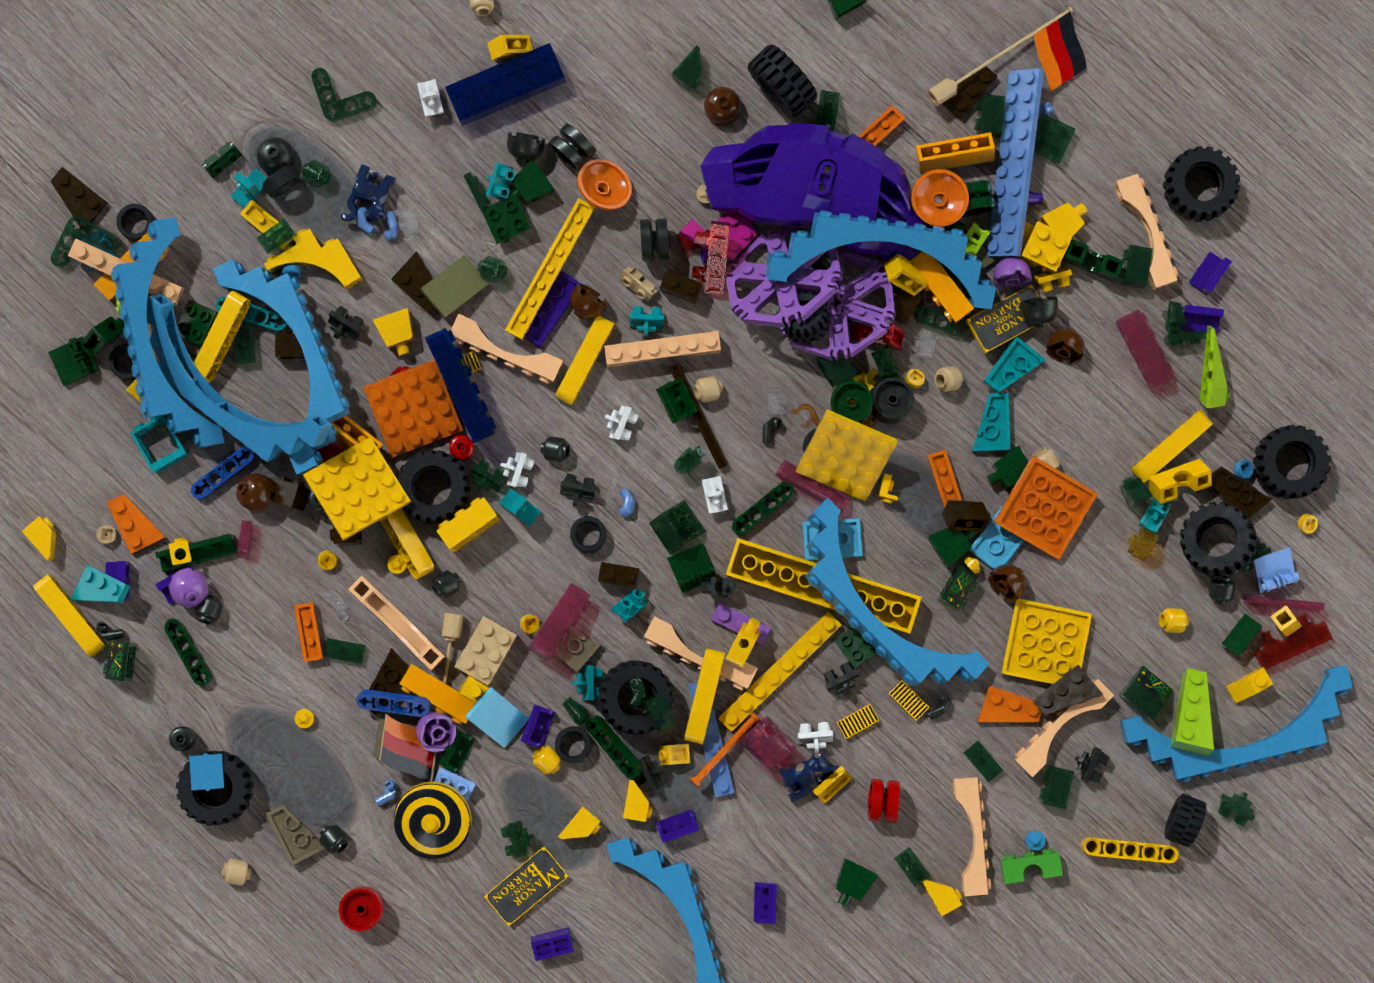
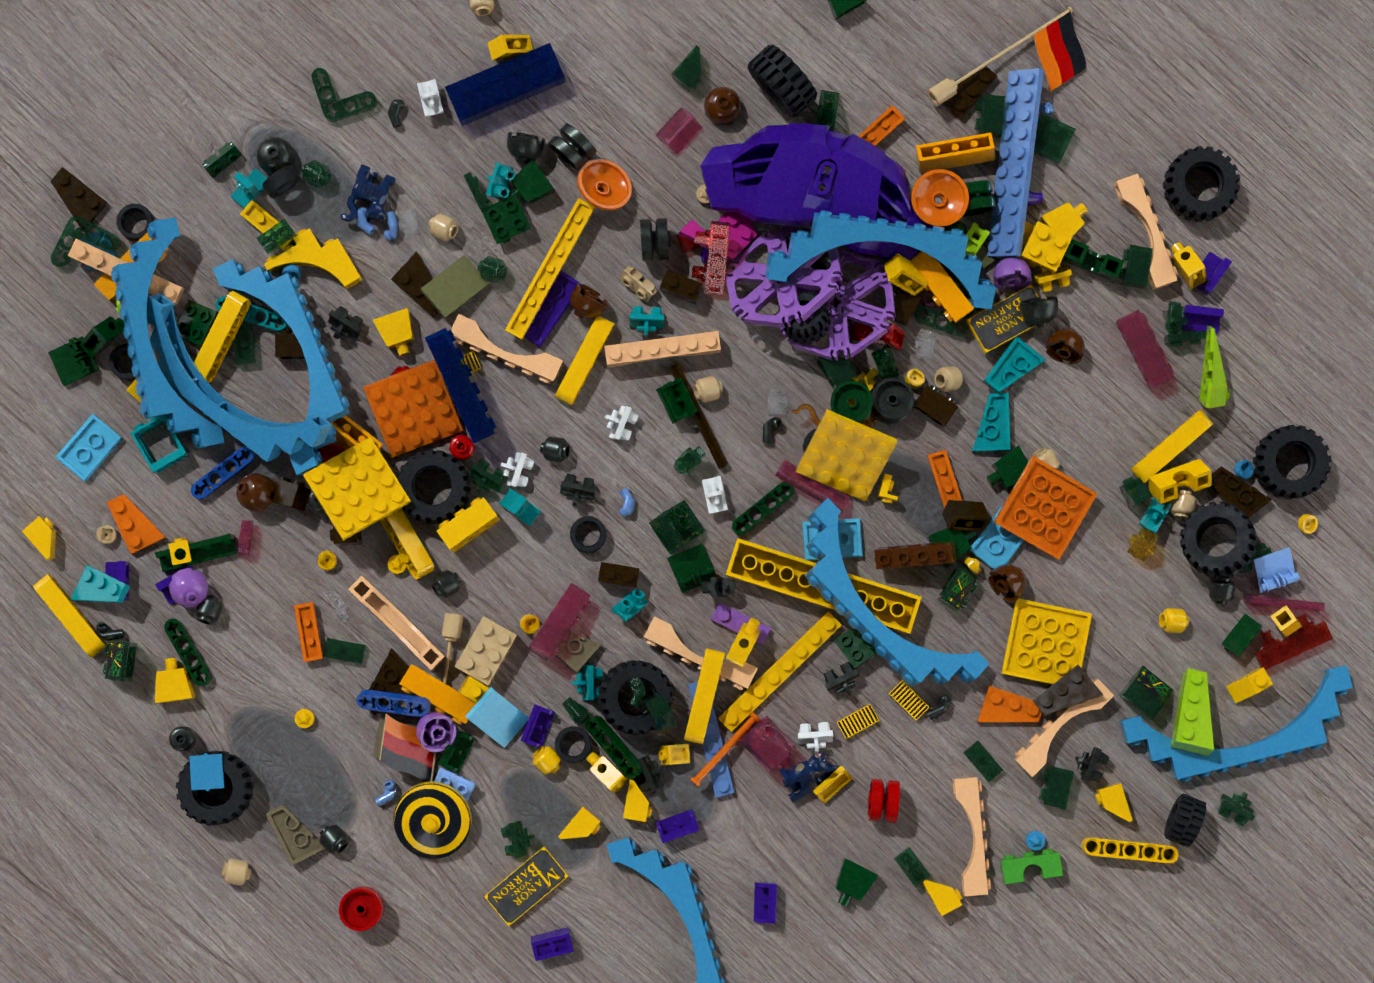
none -> medium azure tile [56,414,123,482]
none -> yellow torso [155,658,195,703]
none -> pearl dark grey arm [388,99,404,128]
none -> tan head [429,213,458,241]
none -> yellow torso [586,752,629,793]
none -> clear pink panel [656,108,702,154]
none -> reddish brown brick [874,541,957,569]
none -> dark brown brick [913,385,958,428]
none -> yellow slope [1095,783,1133,822]
none -> tan head [1170,490,1197,520]
none -> yellow torso [1171,242,1207,290]

